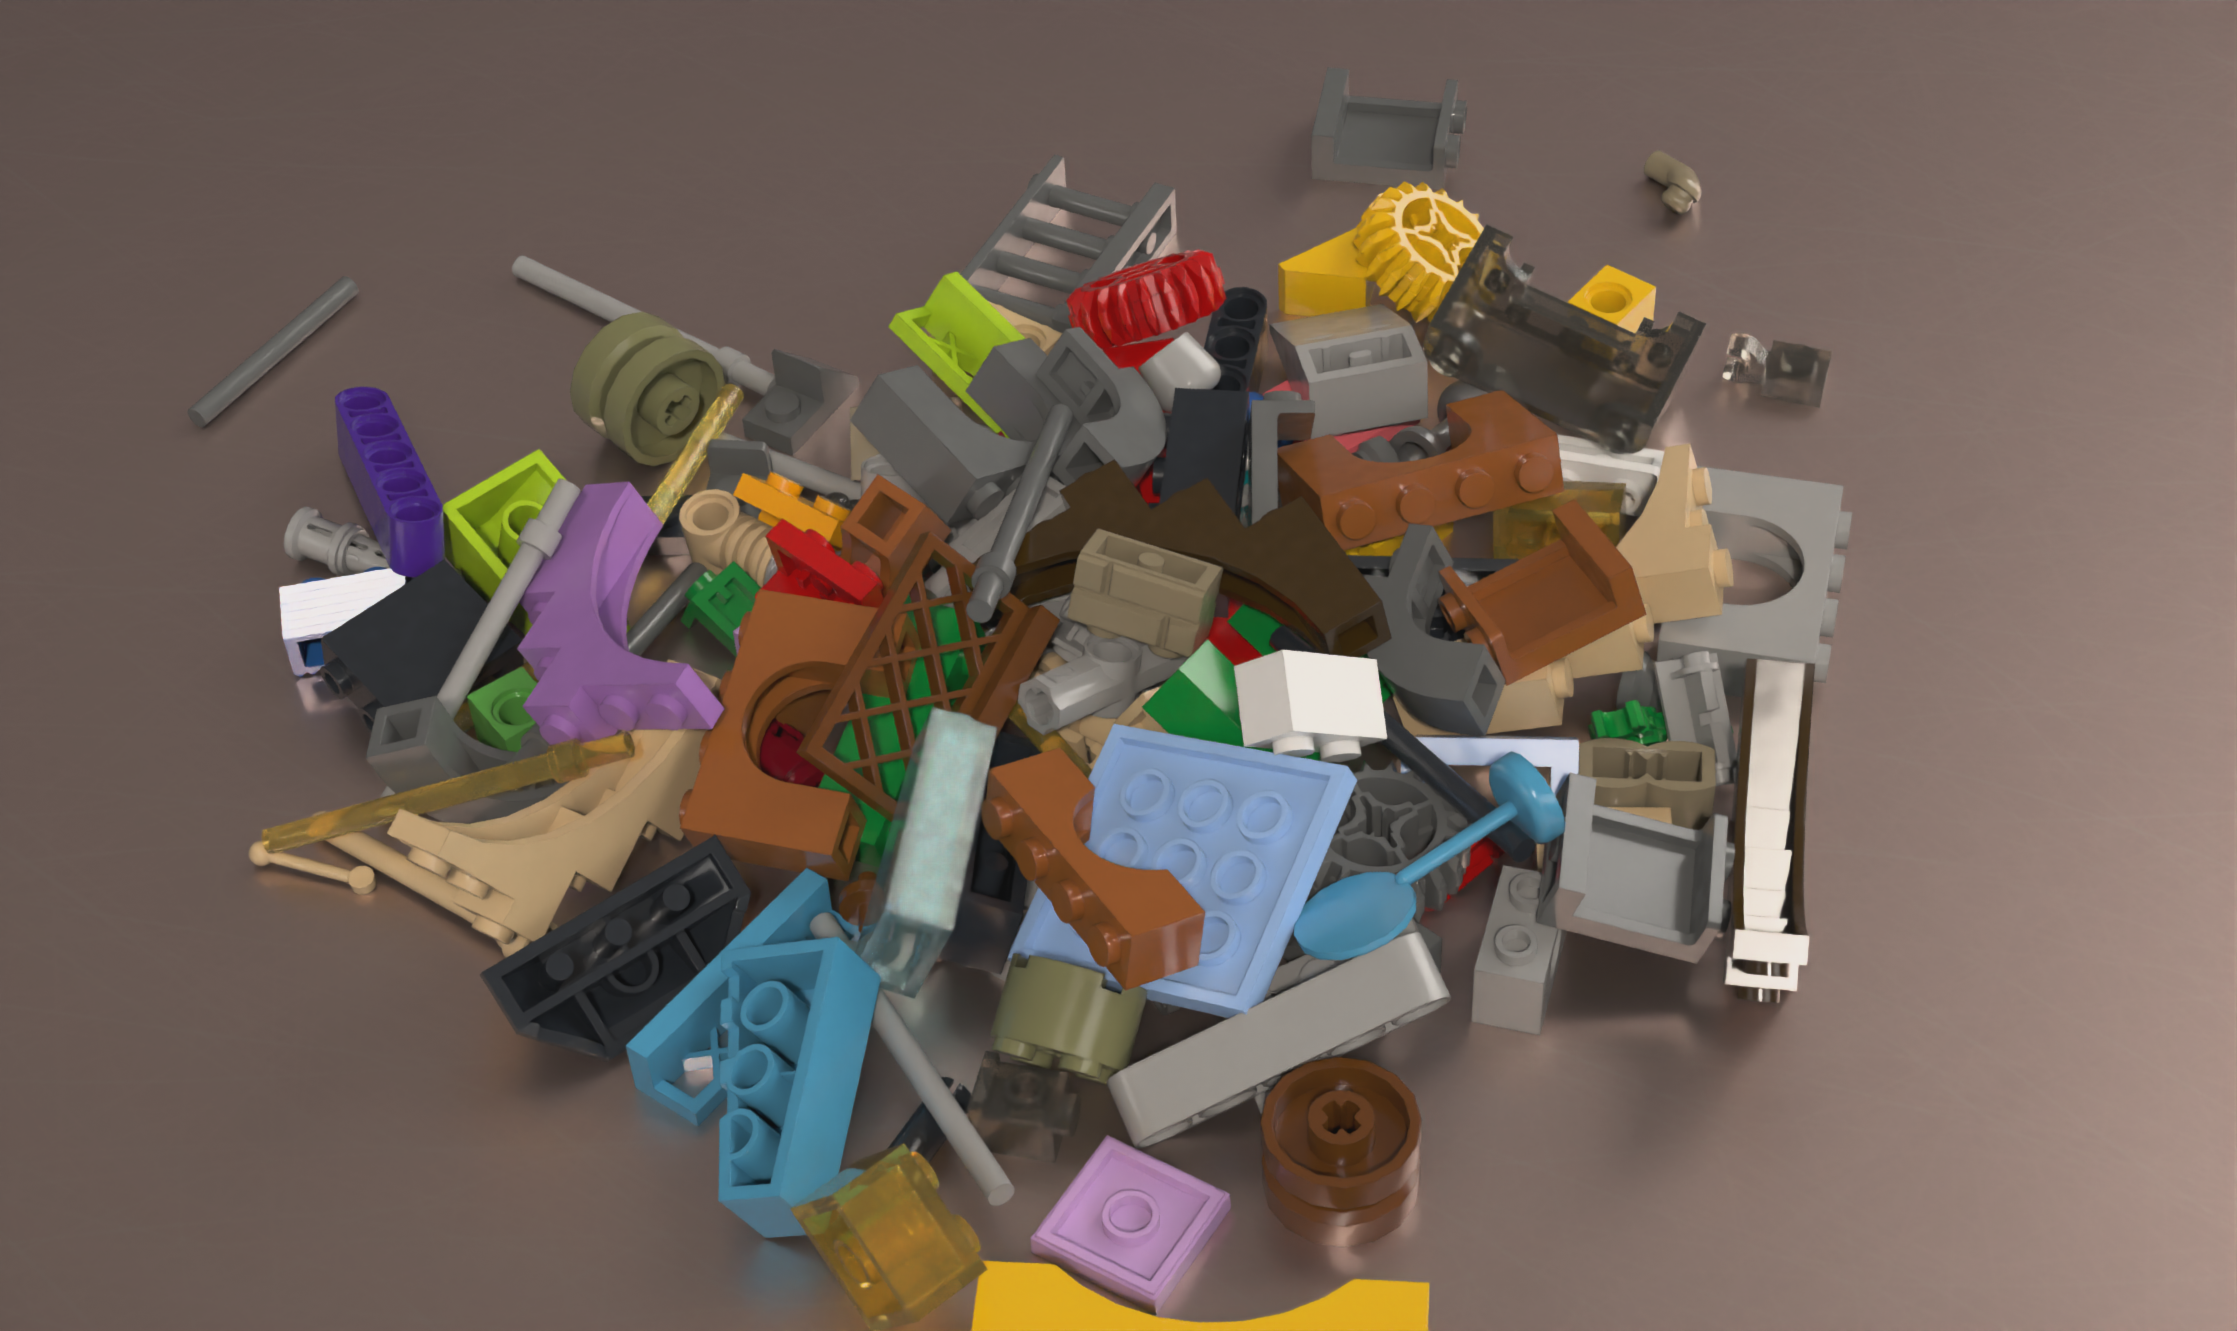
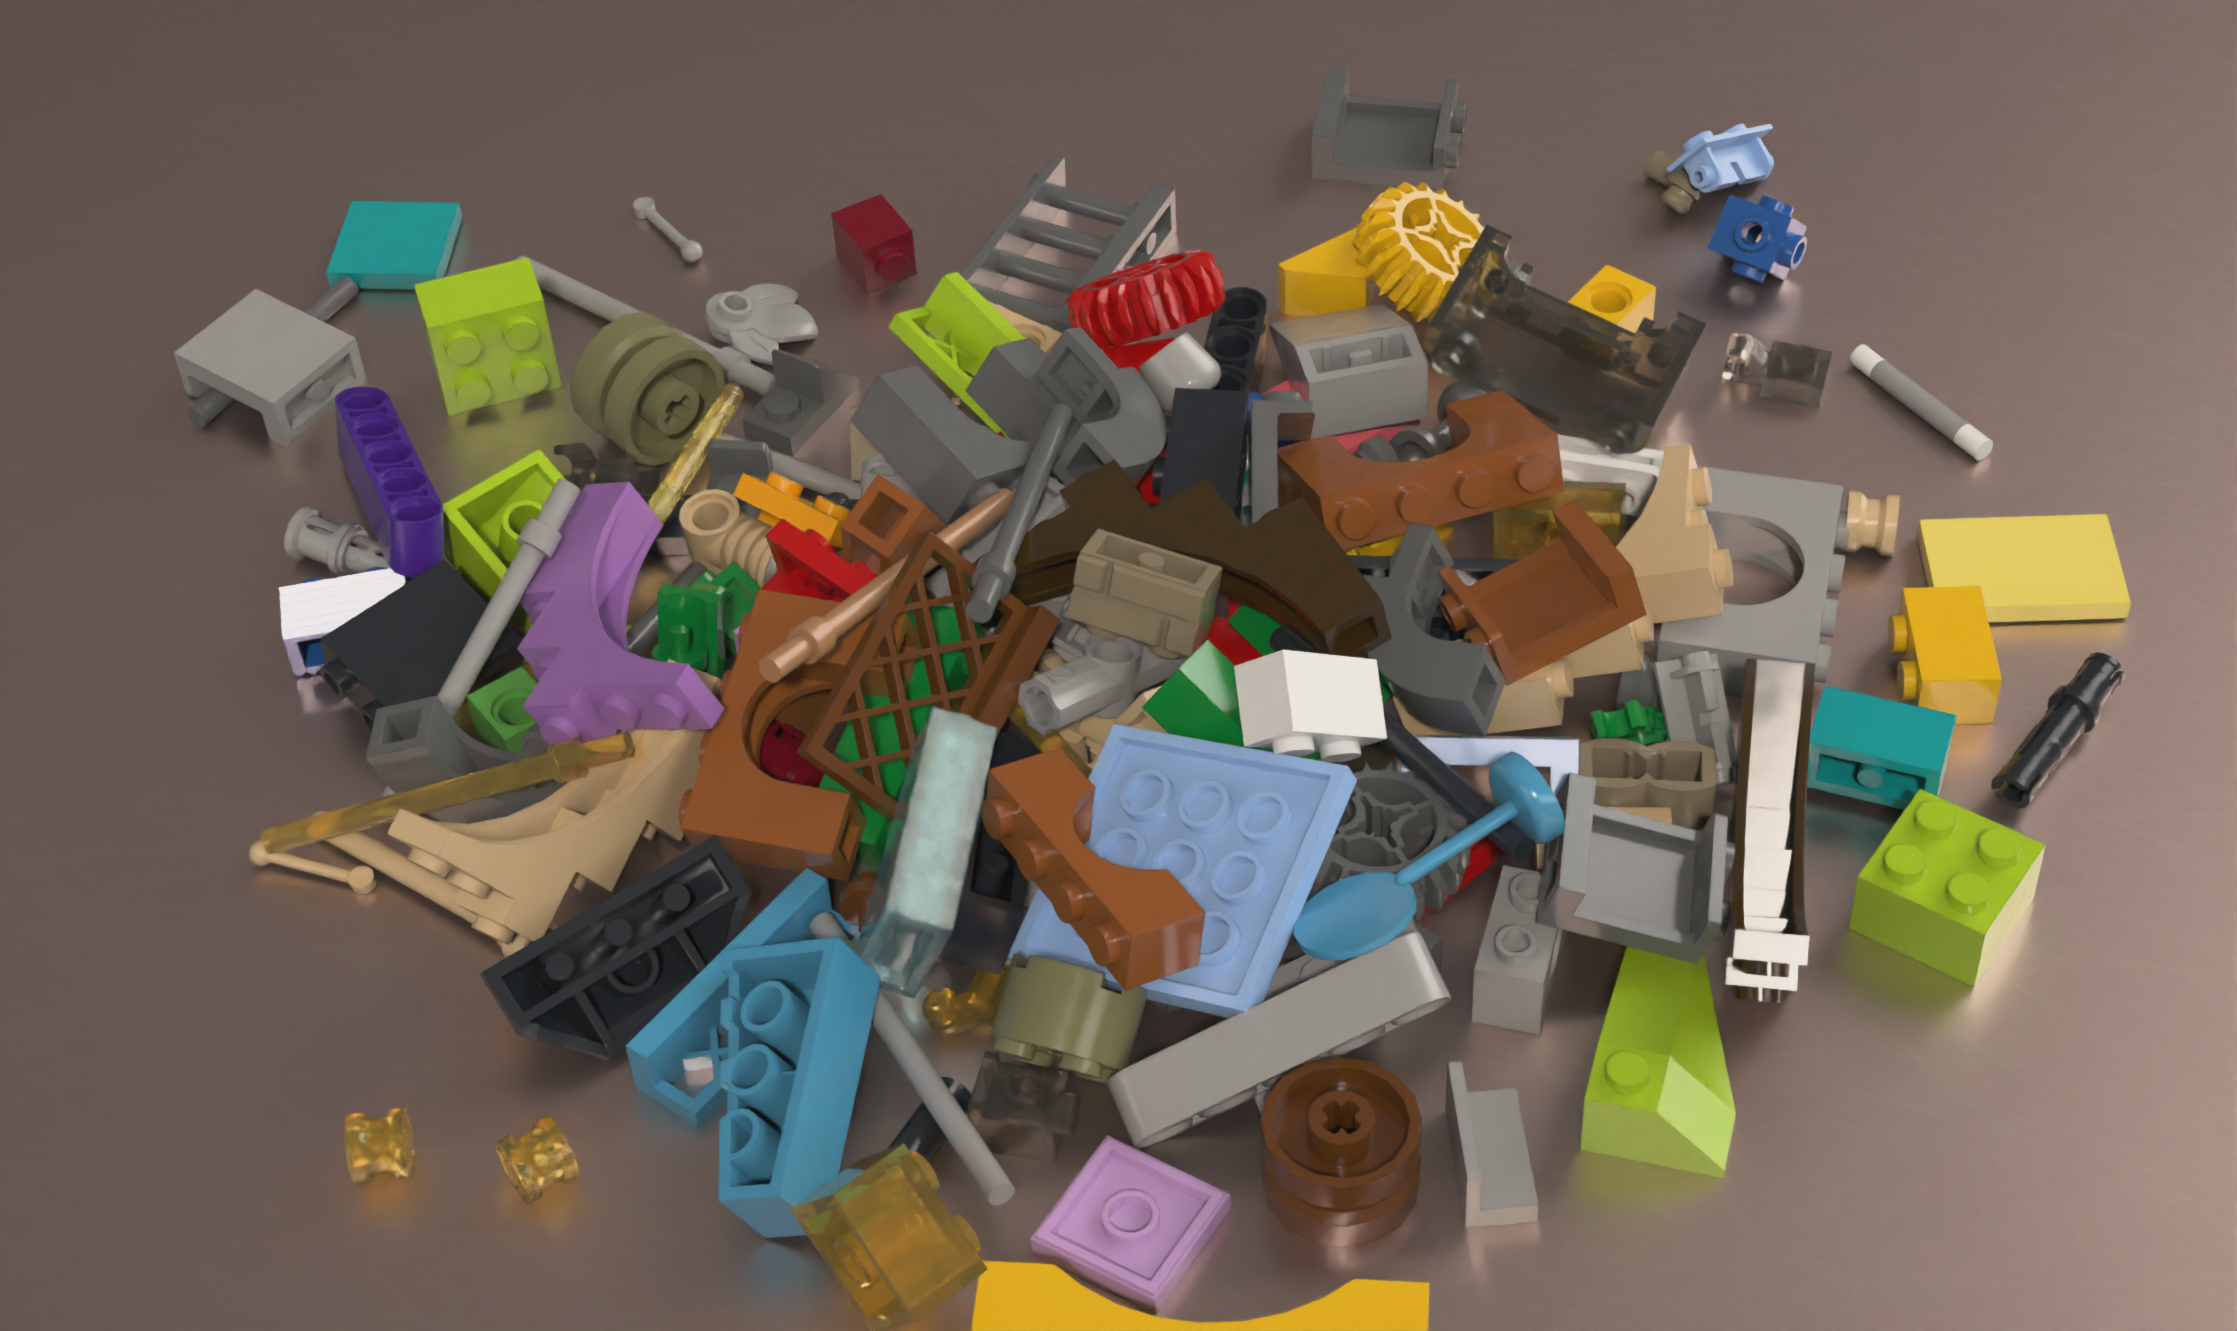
none -> light grey panel [174,289,367,447]
none -> teal tile [326,201,463,290]
none -> clear yellow wheel [345,1107,415,1185]
none -> lime brick [414,257,562,416]
none -> clear yellow wheel [495,1115,580,1205]
none -> clear smoke plate [554,442,660,496]
none -> light grey hinge [633,197,703,263]
none -> green hips [652,581,726,680]
none -> light grey plate [704,283,819,365]
none -> medium nougat bar [759,488,1014,683]
none -> dark red brick [831,194,917,294]
none -> clear yellow arm [921,962,1009,1036]
none -> light grey panel [1445,1061,1538,1228]
none -> lime wedge [1580,946,1736,1179]
none -> light blue hinge [1666,124,1774,193]
none -> blue brick [1707,194,1807,283]
none -> teal brick [1807,686,1957,810]
none -> tan wheel [1842,490,1900,556]
none -> light grey bar [1849,344,1993,461]
none -> lime brick [1849,789,2046,987]
none -> yellow brick [1888,586,2002,725]
none -> light yellow tile [1917,514,2131,622]
none -> black pin [1991,652,2125,809]

